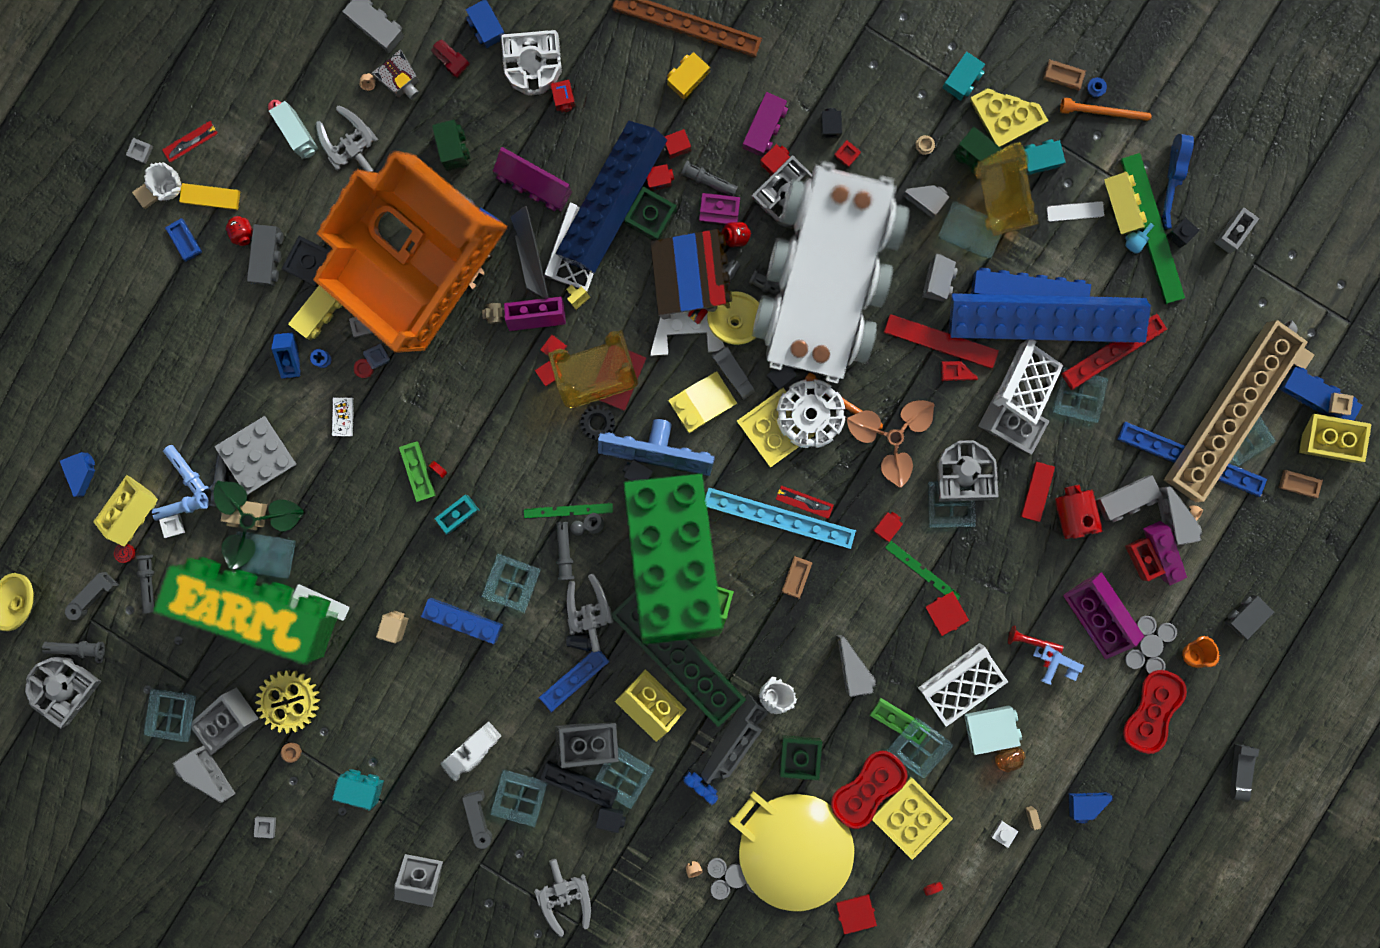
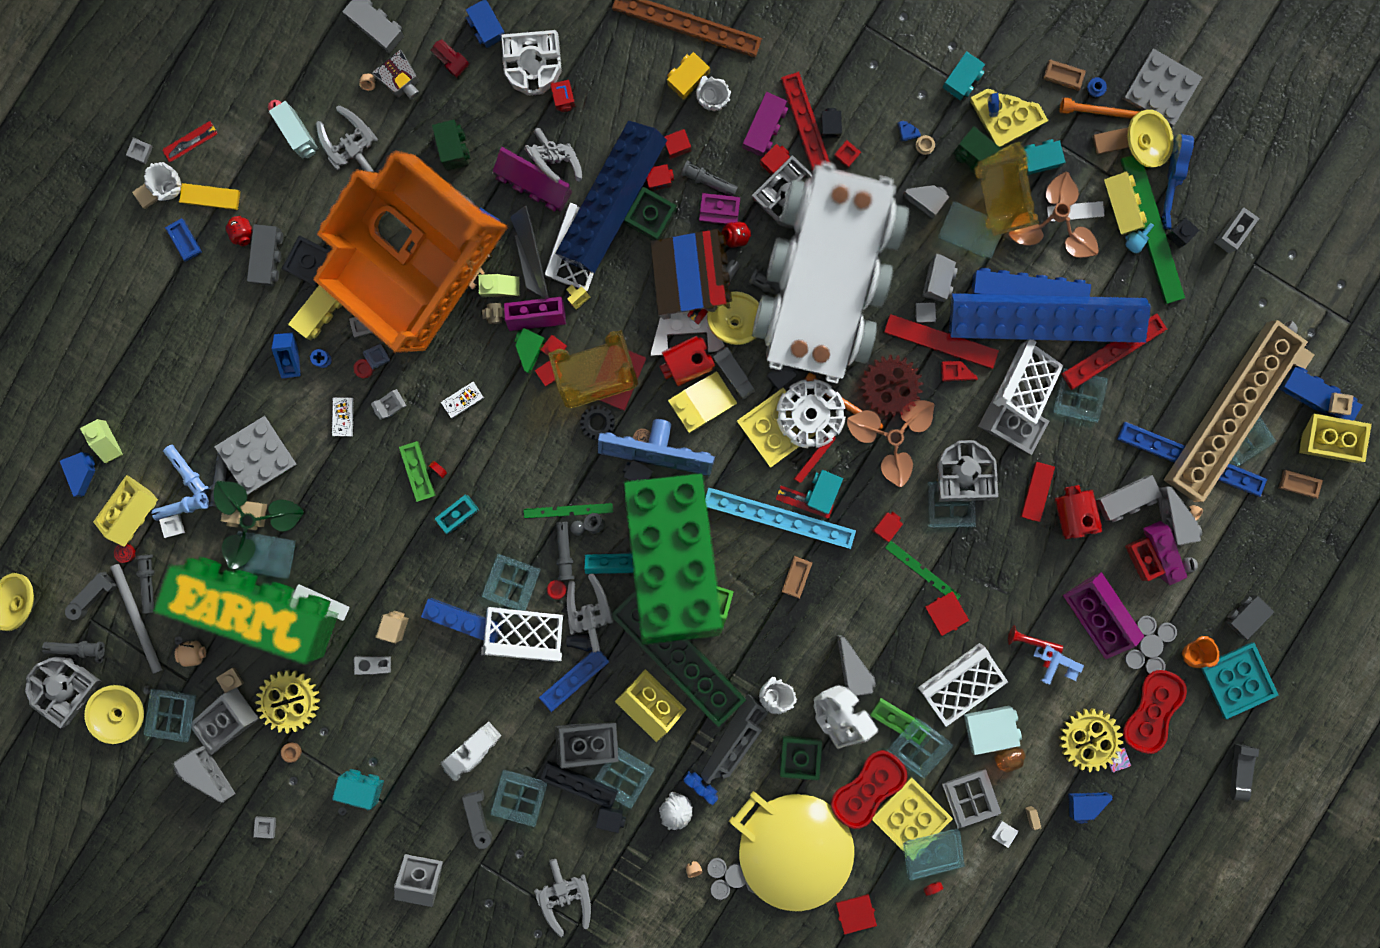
none -> yellowish green slope [80,419,123,463]
none -> light yellow dish [84,685,144,744]
none -> light grey piece [110,564,162,674]
none -> light nougat head [175,640,206,667]
none -> tan plate [216,667,244,693]
none -> light grey leg [354,655,391,674]
none -> light grey bracket [371,389,406,420]
none -> white tile [441,382,484,418]
none -> yellowish green slope [479,274,520,297]
none -> white fence [481,607,563,662]
none -> green slope [515,328,546,374]
none -> light grey bar [524,128,582,183]
none -> red tile [547,580,567,599]
none -> teal plate [585,554,633,574]
none -> medium nougat tile [633,429,650,443]
none -> white hair [659,792,693,830]
none -> red cylinder [660,336,715,386]
none -> white hair [696,76,731,112]
none -> red tile [781,72,830,173]
none -> red tile [794,437,836,483]
none -> teal brick [805,470,843,514]
none -> white connector [814,685,878,749]
none -> clear red gear [860,355,923,417]
none -> blue tile [897,121,921,142]
none -> clear light blue tile [903,829,965,881]
none -> light grey tile [915,303,936,323]
none -> light grey piece [942,769,1001,828]
none -> blue tile [987,93,999,118]
none -> nougat plant [1009,172,1098,258]
none -> light yellow gear [1059,708,1123,772]
none -> medium nougat tile [1092,128,1129,155]
none -> tile [1108,747,1131,772]
none -> light grey plate [1123,48,1202,127]
none -> light yellow dish [1127,110,1173,168]
none -> light grey hinge [1182,557,1198,573]
none -> teal plate [1201,642,1279,719]

